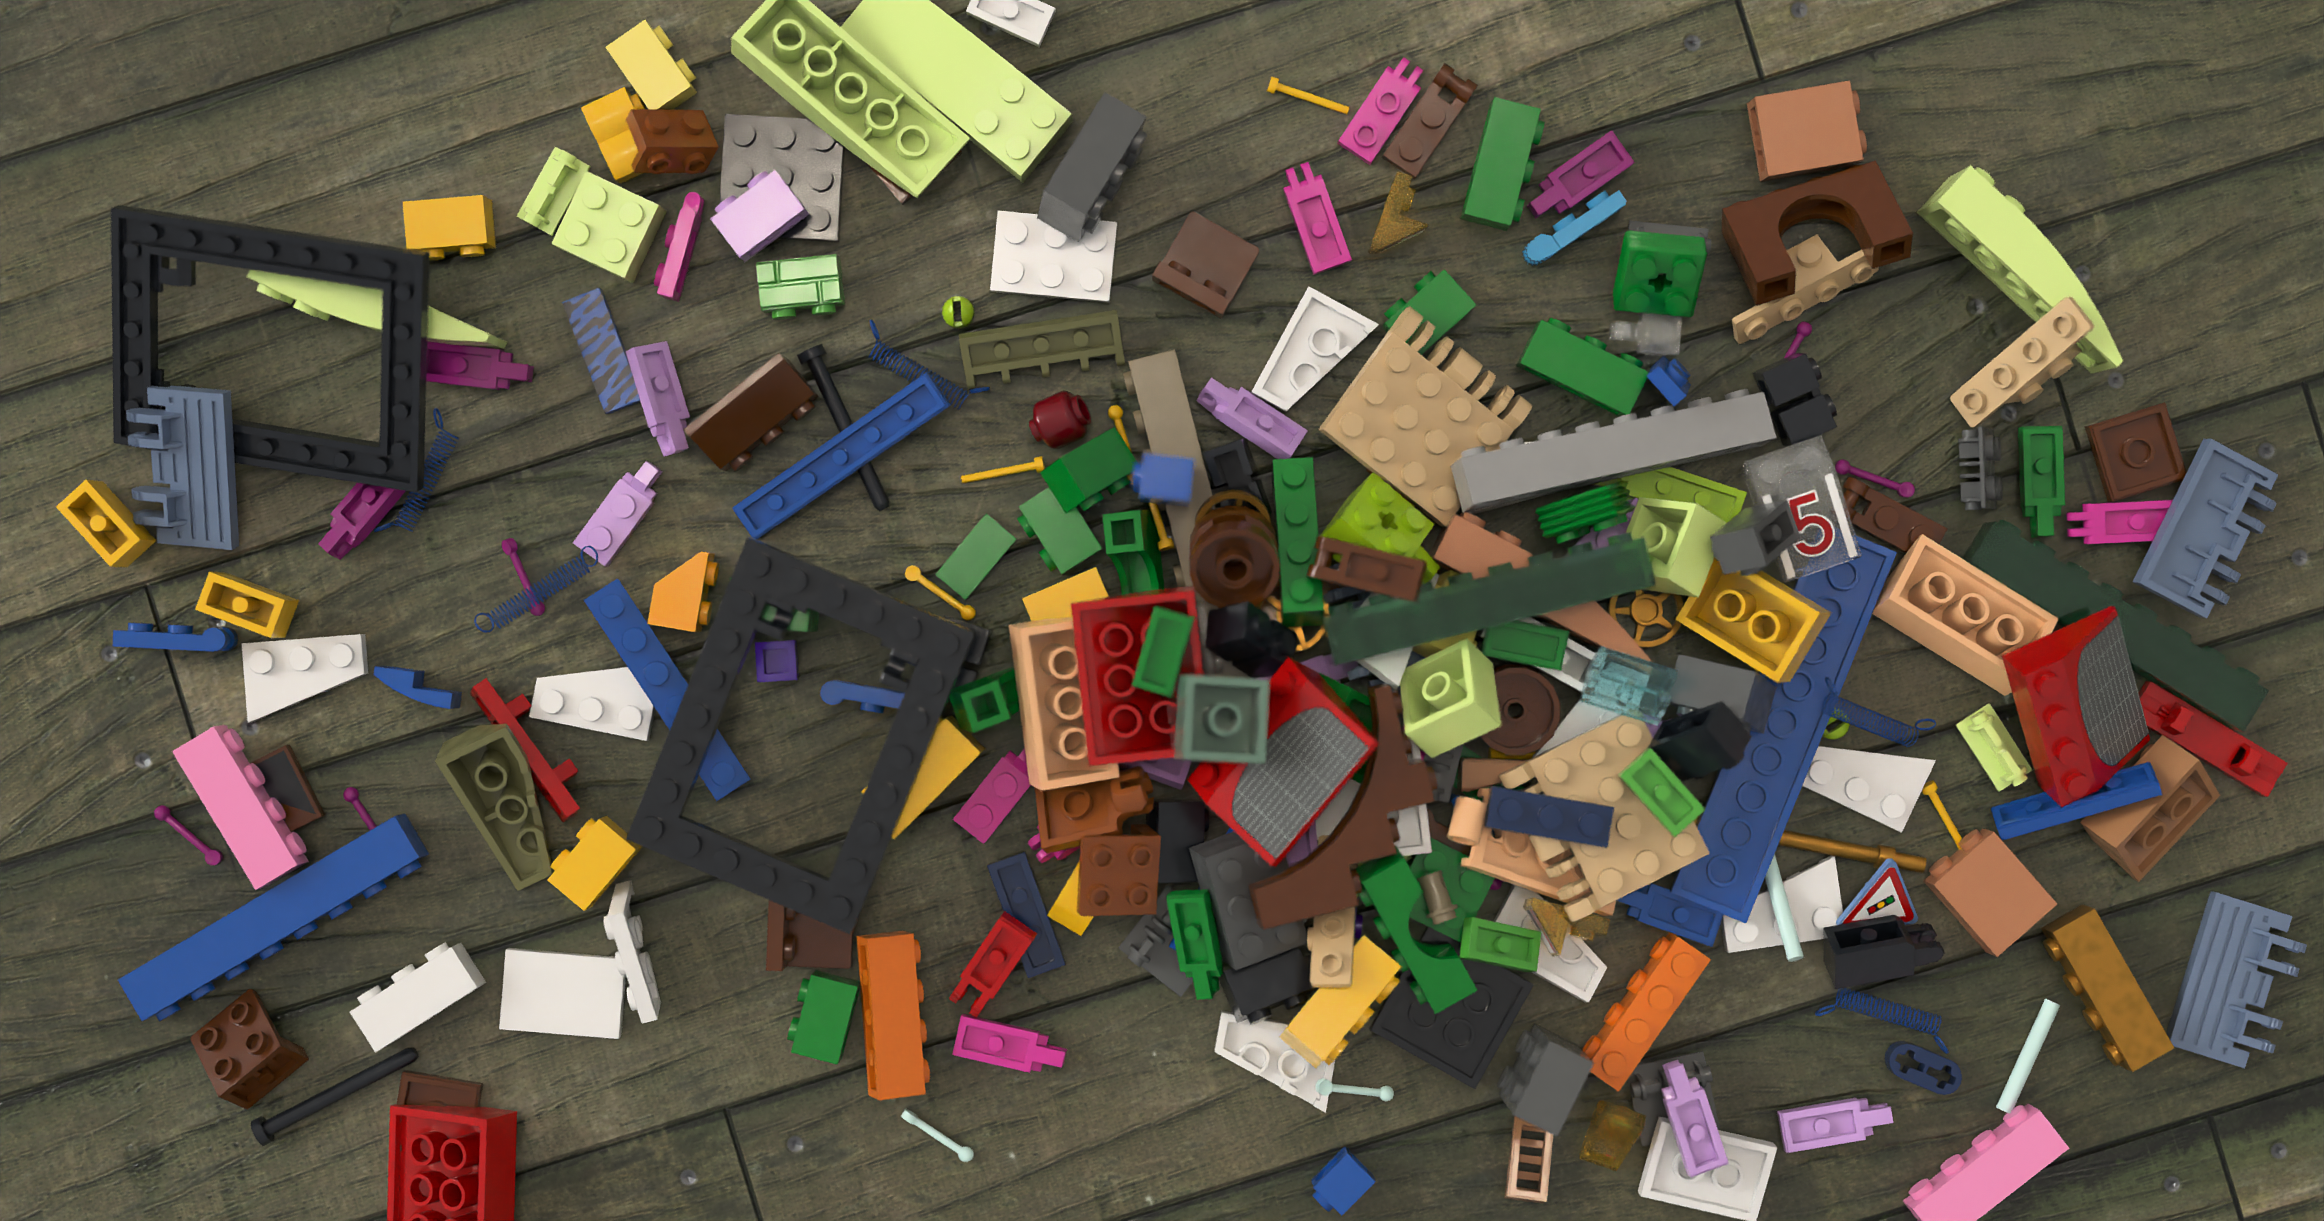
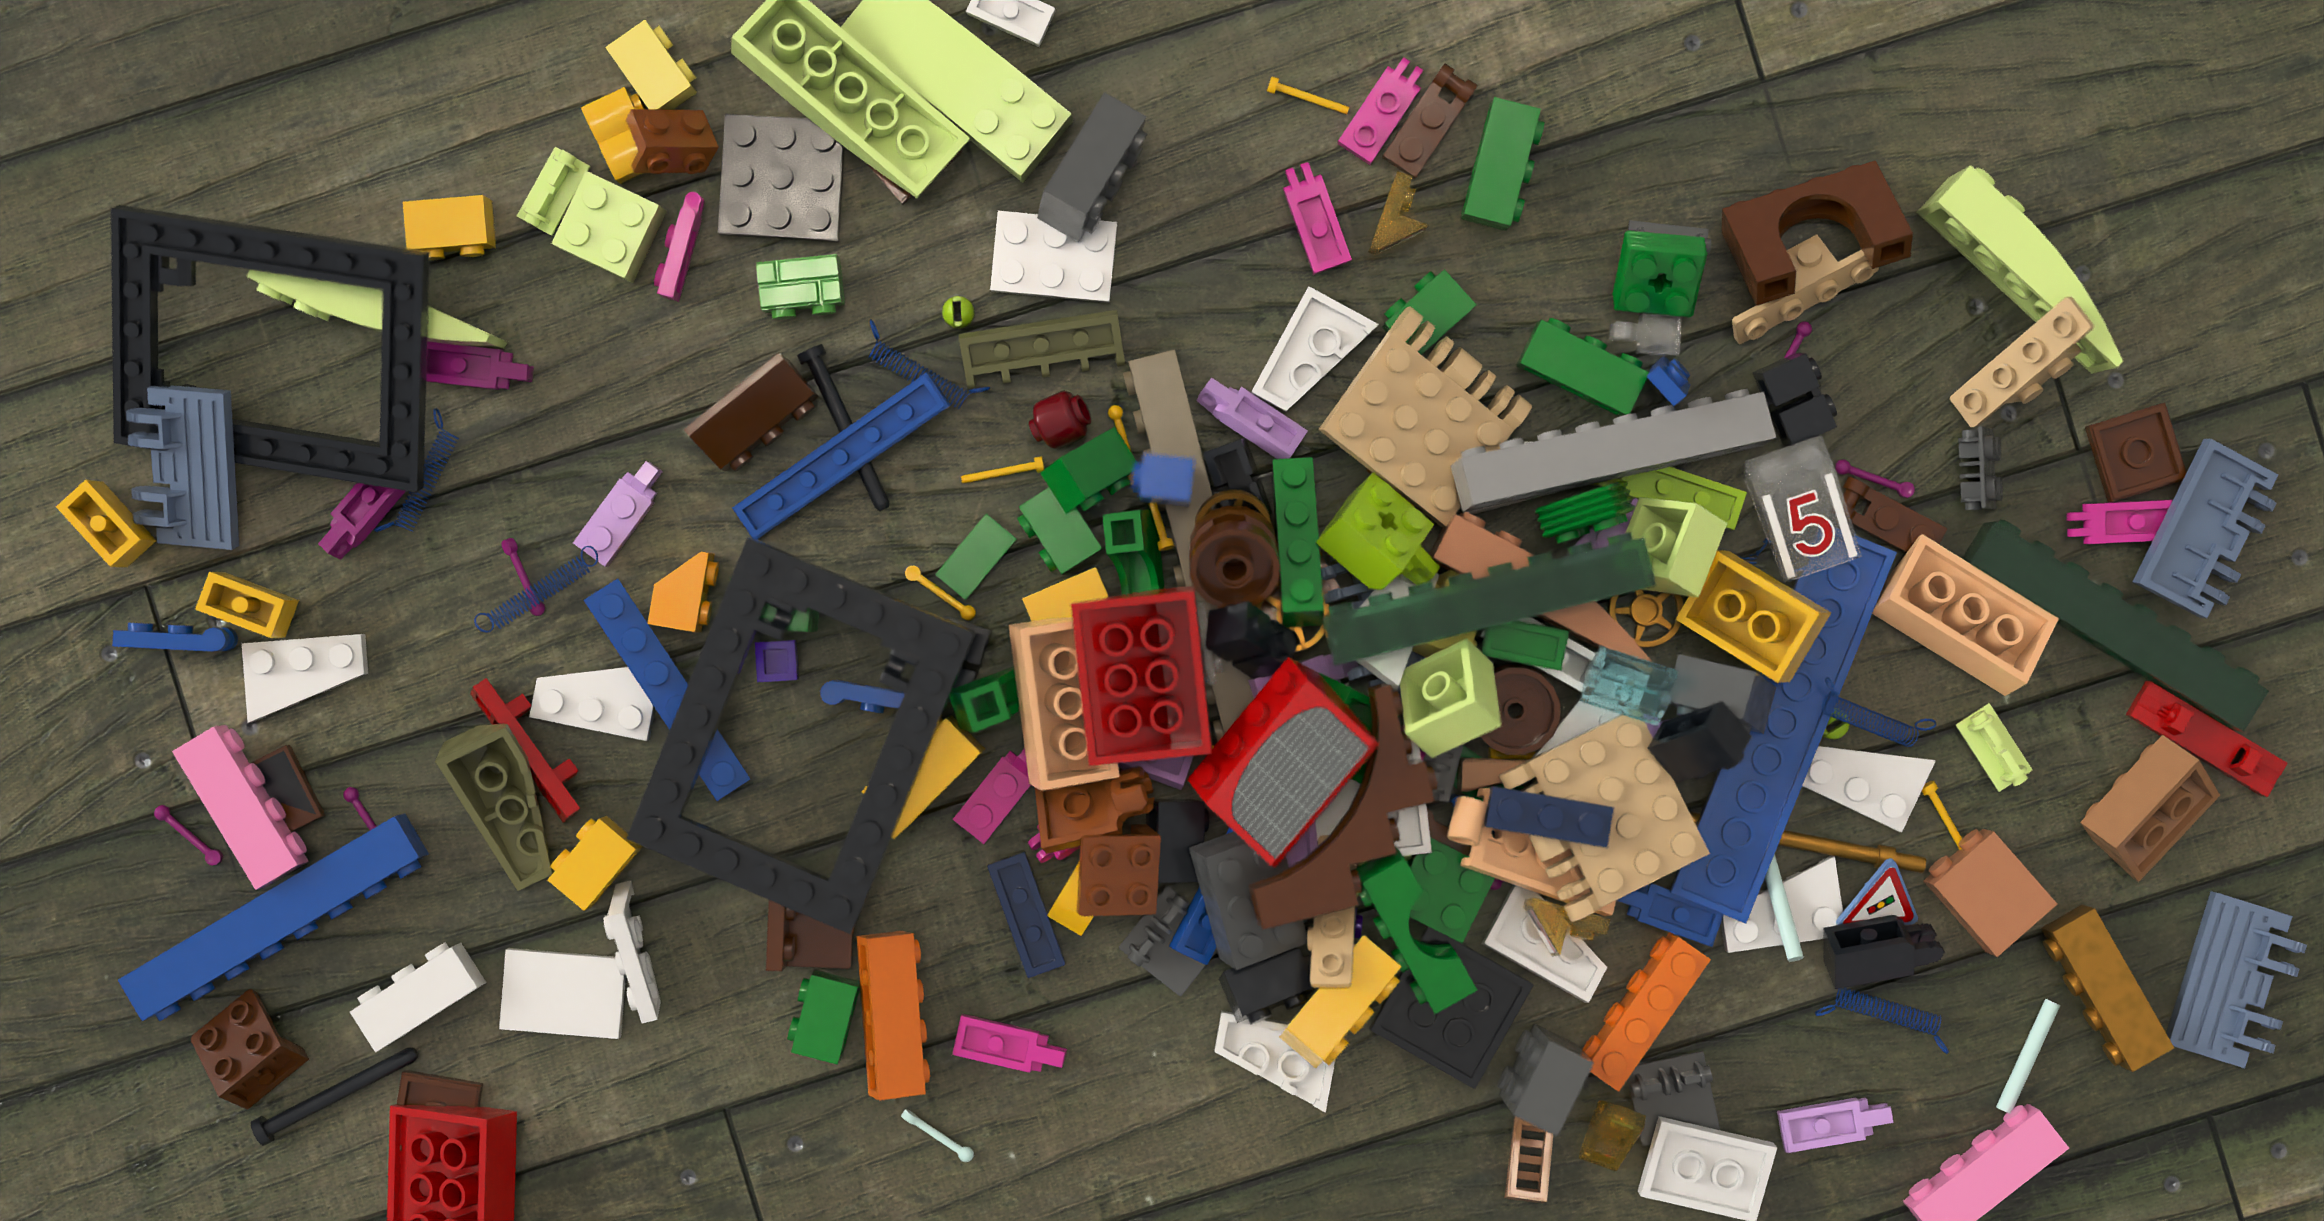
blue slope [374,666,462,709] -> none
tile [562,288,641,414] -> none
lavender hinge [626,341,690,456] -> none
brick [710,170,809,262] -> none
red hinge [949,911,1037,1018] -> none
green tile [1132,605,1195,697] -> none
reddish brown bracket [1152,211,1259,319] -> none
green hinge [1166,889,1223,999] -> none
sand green brick [1174,675,1269,763] -> none
reddish brown plate [1307,536,1427,603] -> none
blue brick [1311,1146,1376,1216] -> none
light aqua hinge [1316,1078,1394,1101] -> none
dark tan pin [1417,870,1458,925] -> none
bright green plate [1460,917,1541,972] -> none
dark azure hinge [1522,190,1627,266] -> none
magenta hinge [1527,130,1635,219] -> none
bright green plate [1618,748,1706,837] -> none
lavender hinge [1661,1060,1728,1177] -> none
dark grey brick [1710,499,1800,576] -> none
nougat brick [1747,80,1867,182] -> none
dark blue beam [1884,1041,1962,1095] -> none
blue tile [1991,762,2163,841] -> none
red slope [2002,606,2150,807] -> none
green hinge [2018,426,2065,538] -> none

